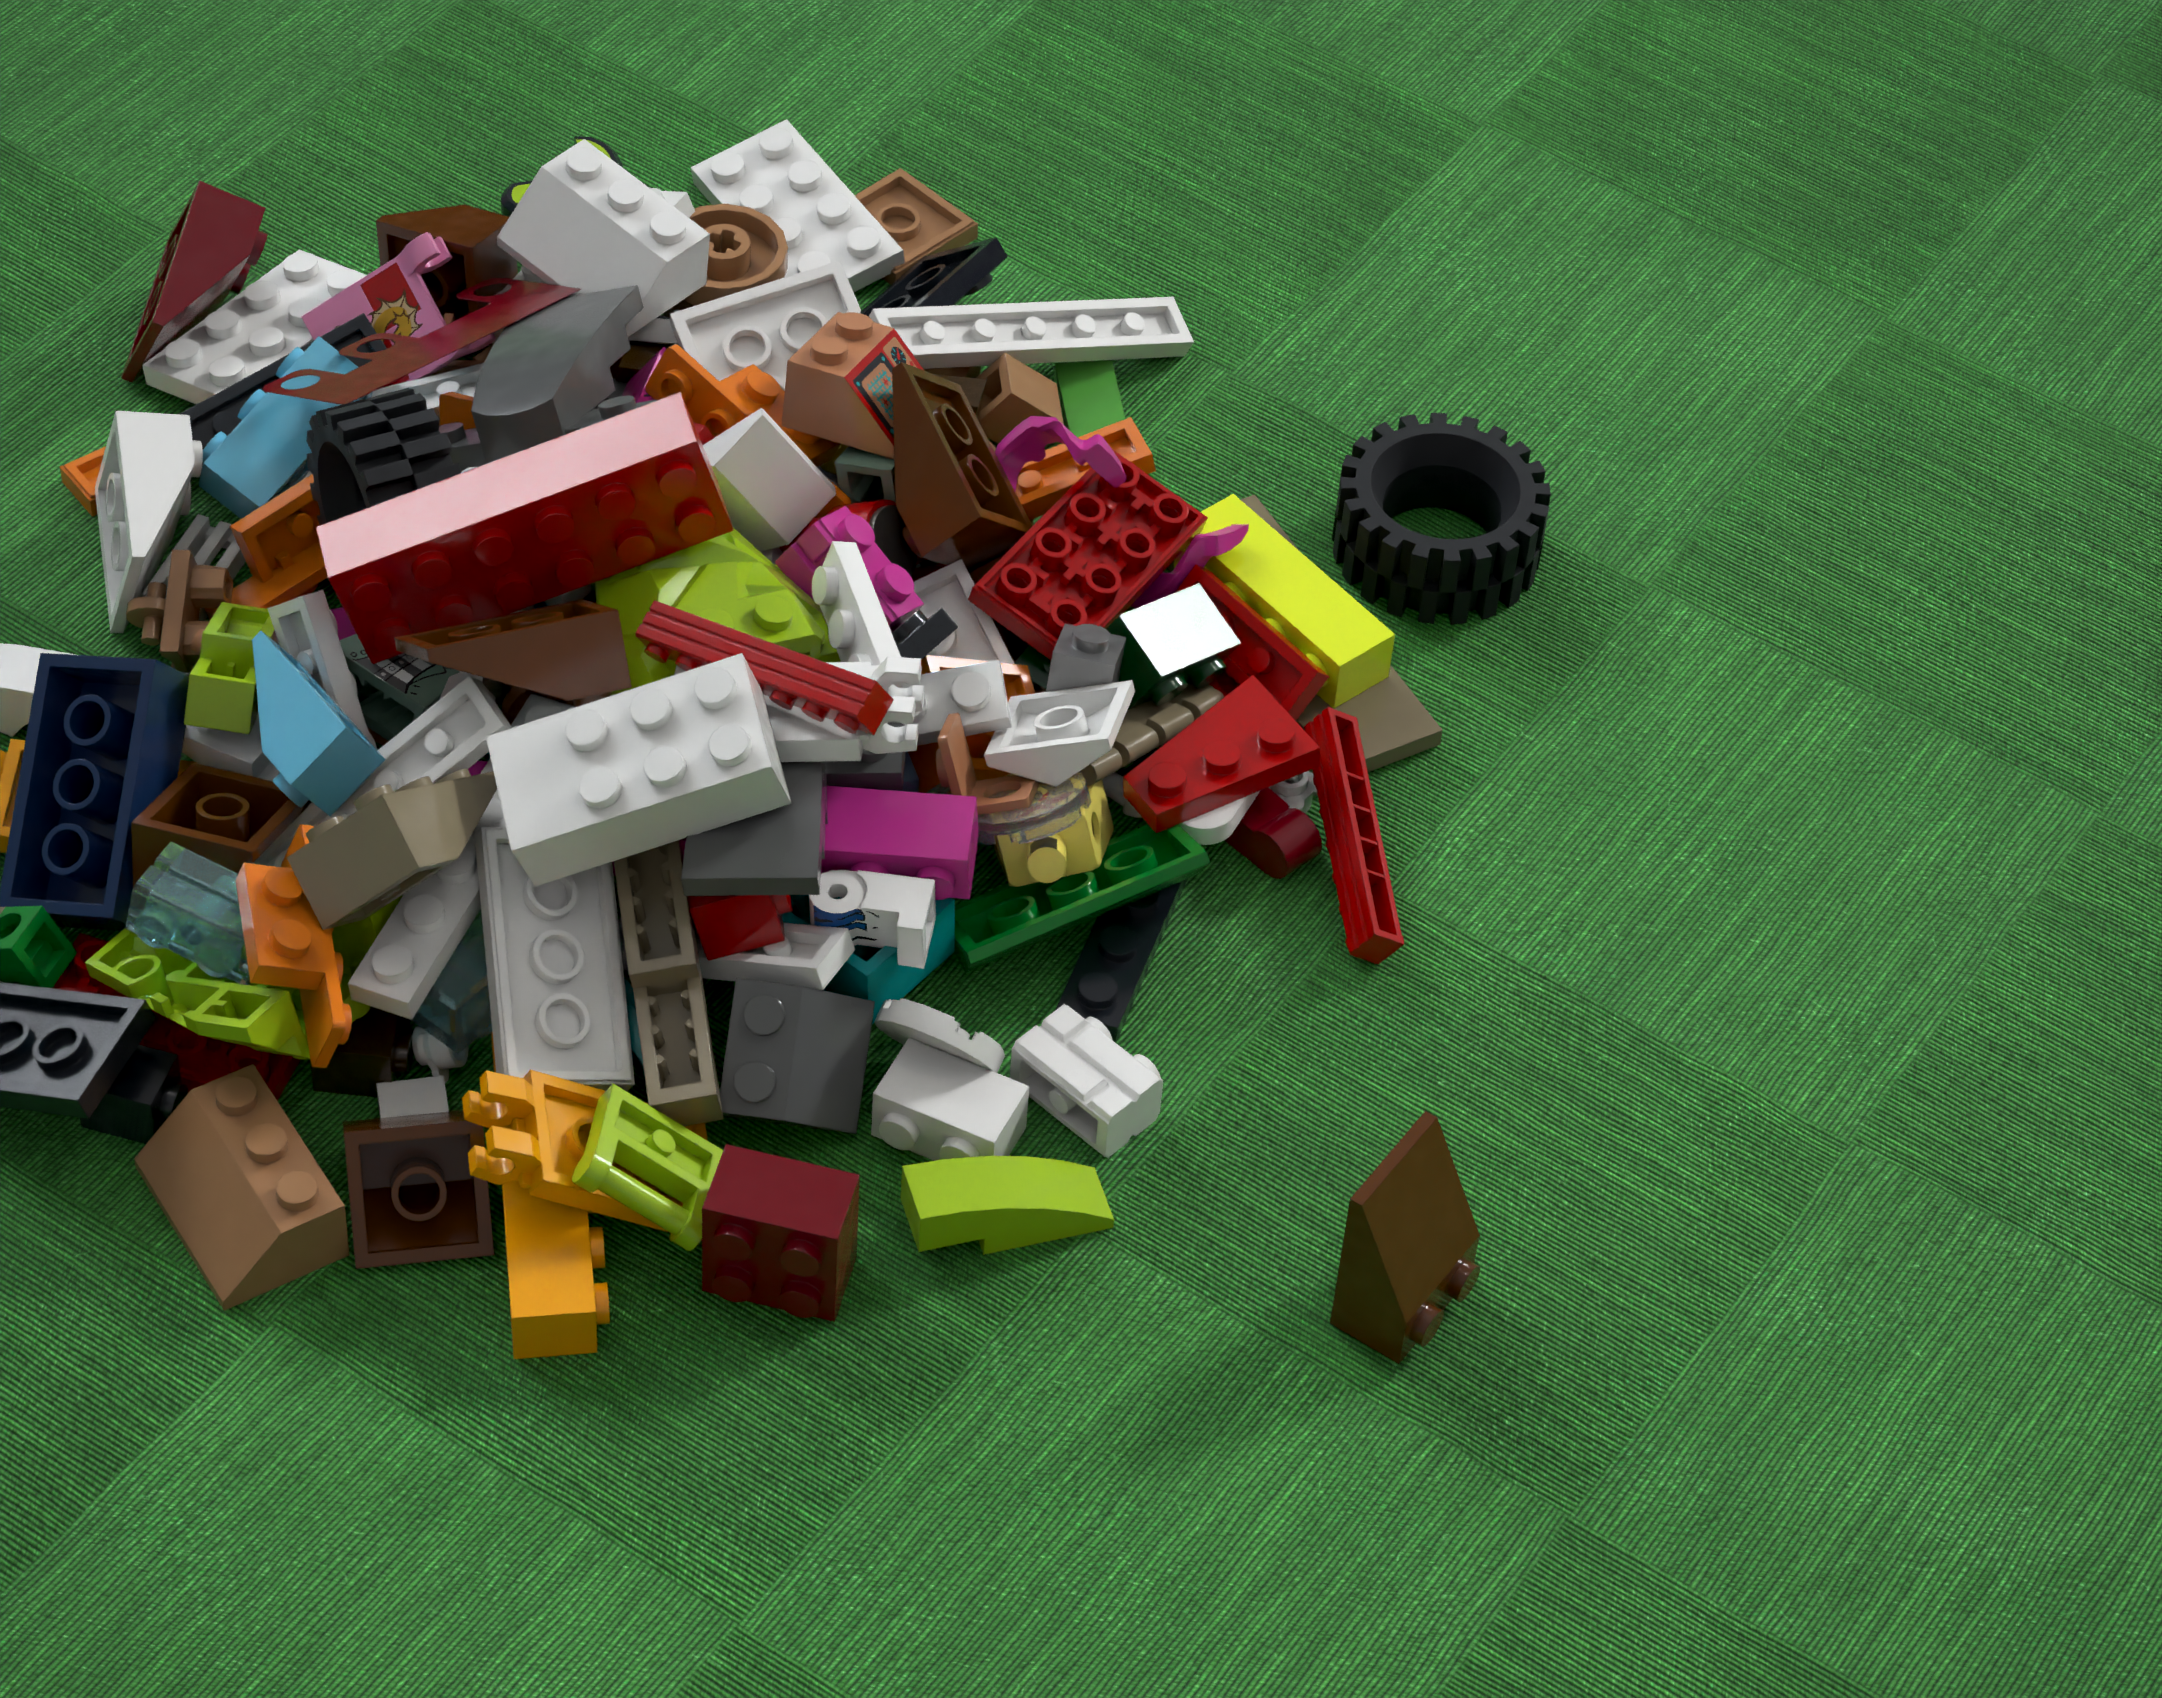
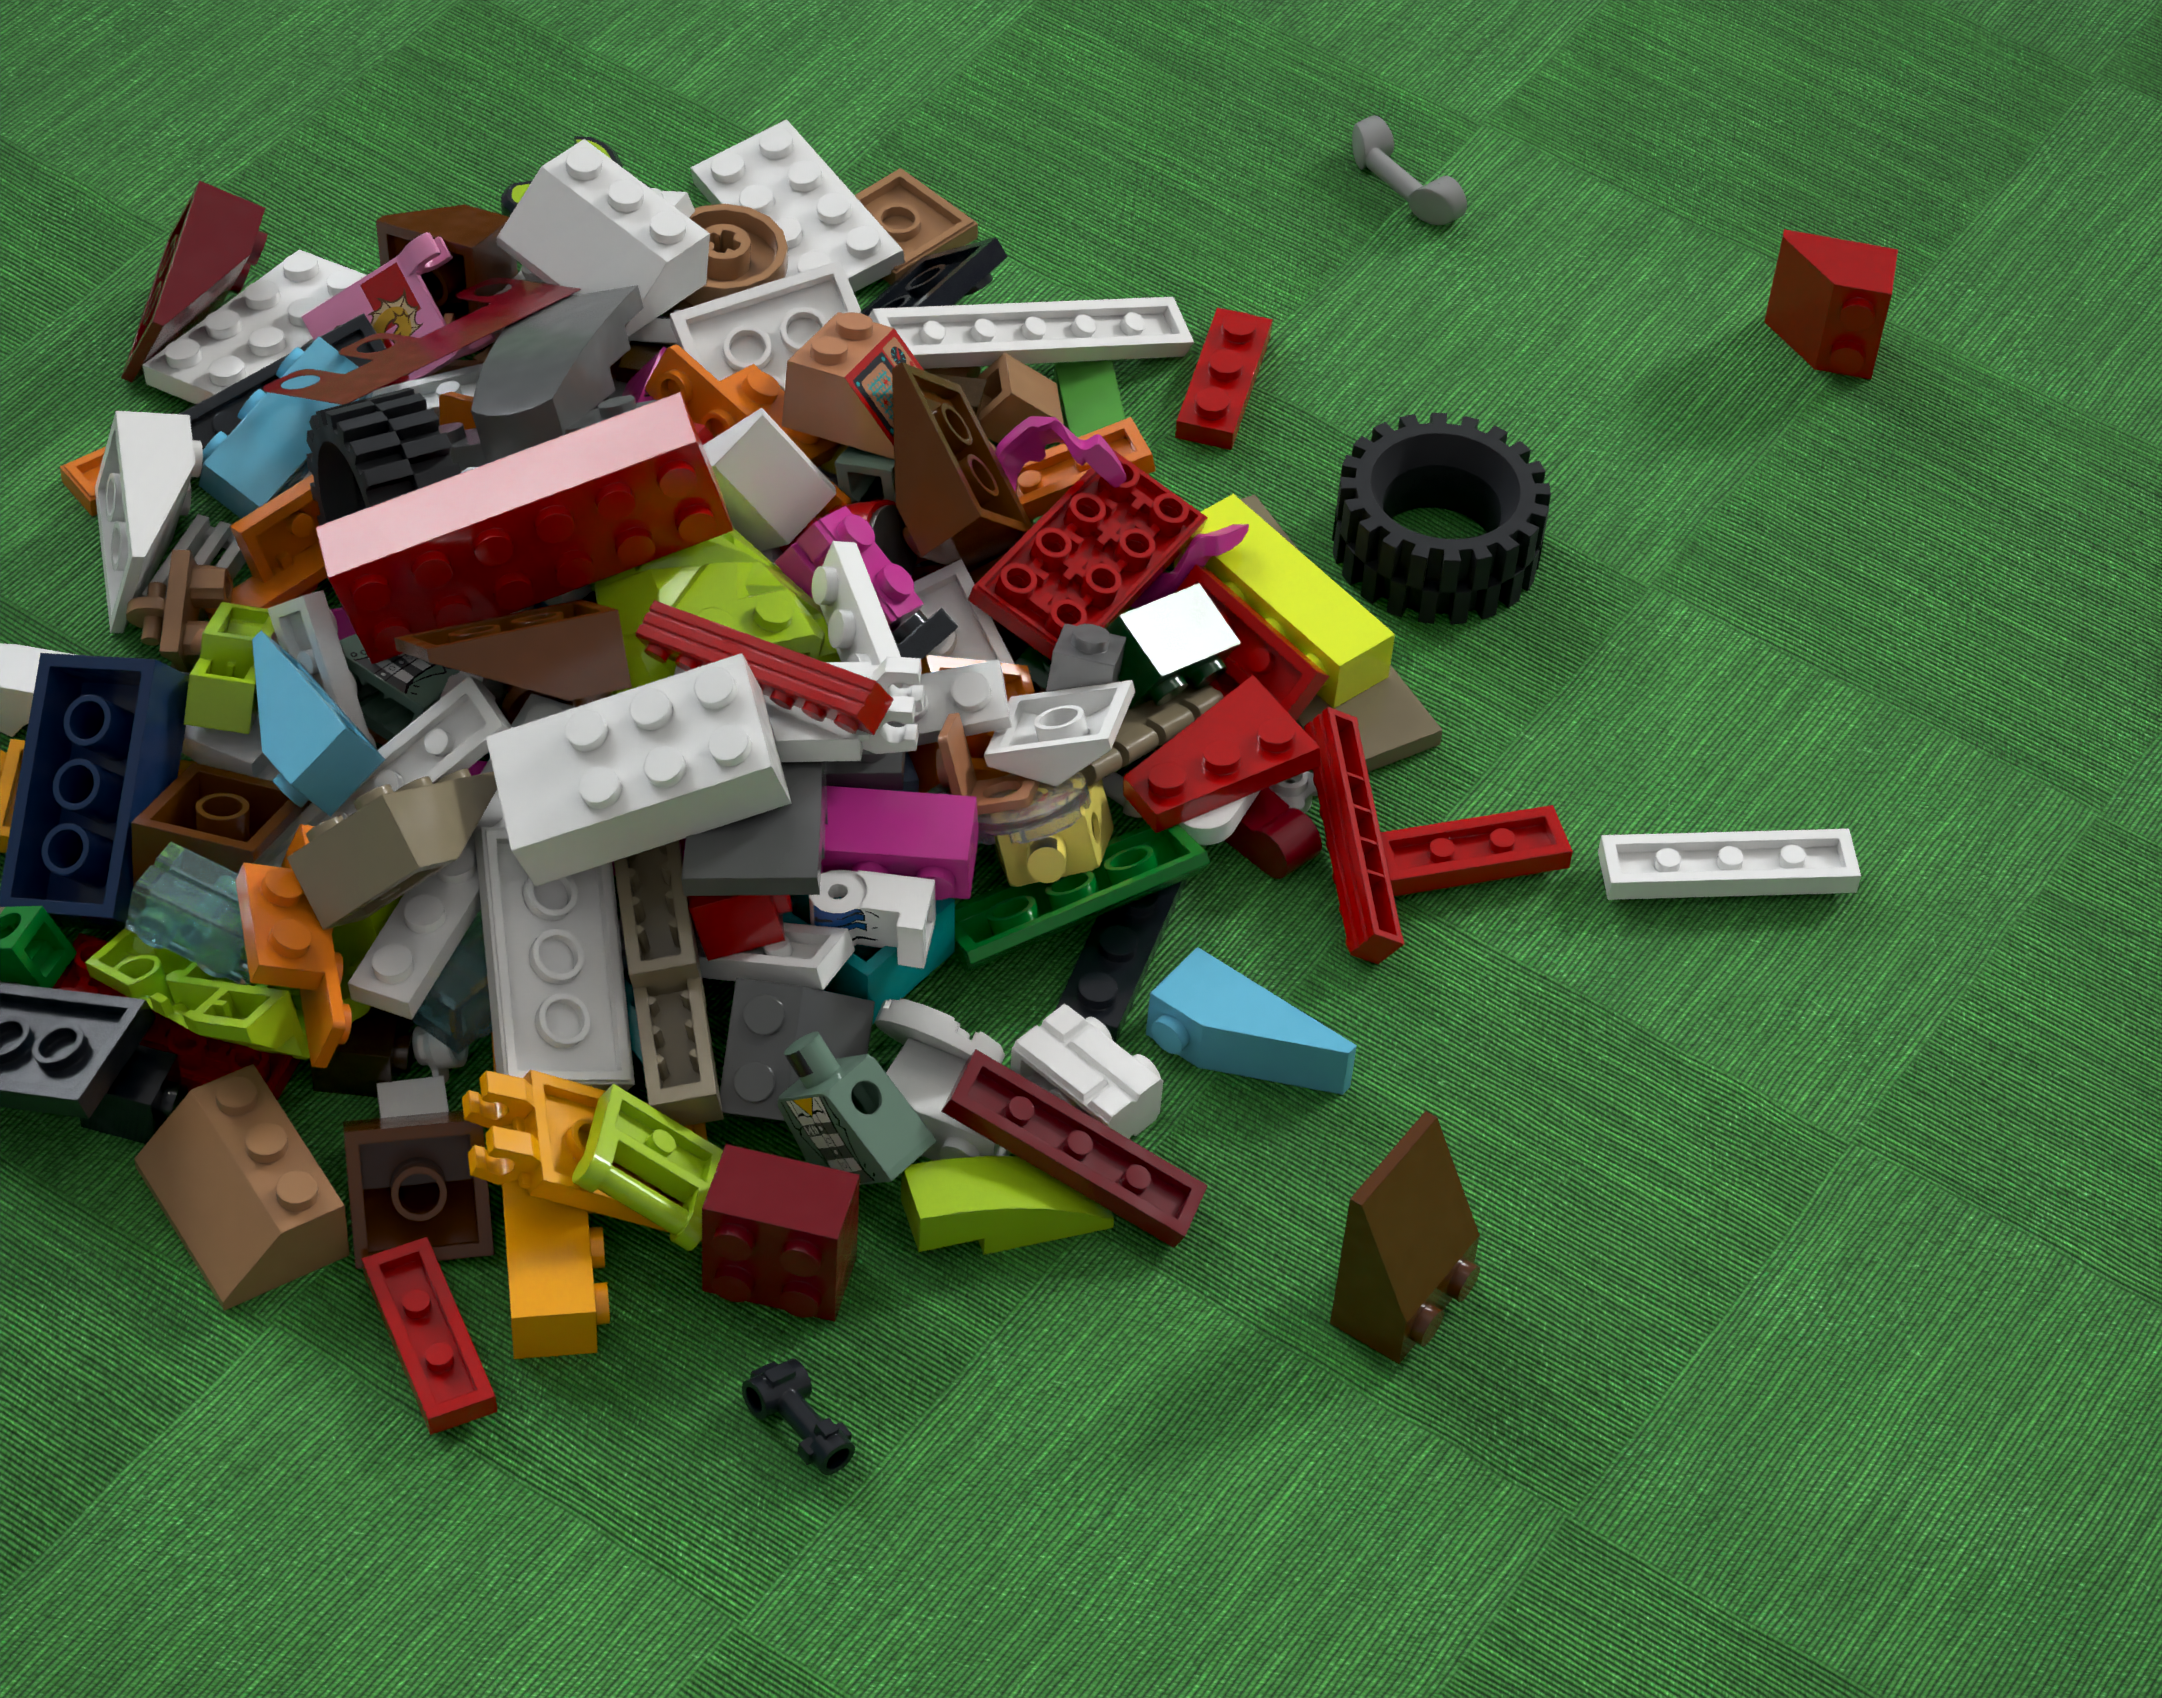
none -> red plate [361,1237,498,1435]
none -> black bar [742,1358,855,1475]
none -> sand green torso [777,1031,937,1185]
none -> dark red plate [941,1049,1208,1248]
none -> medium azure slope [1146,947,1357,1095]
none -> red plate [1175,307,1273,450]
none -> light grey bar [1352,115,1467,226]
none -> red plate [1380,805,1573,896]
none -> white plate [1598,829,1861,900]
none -> red slope [1764,229,1898,380]

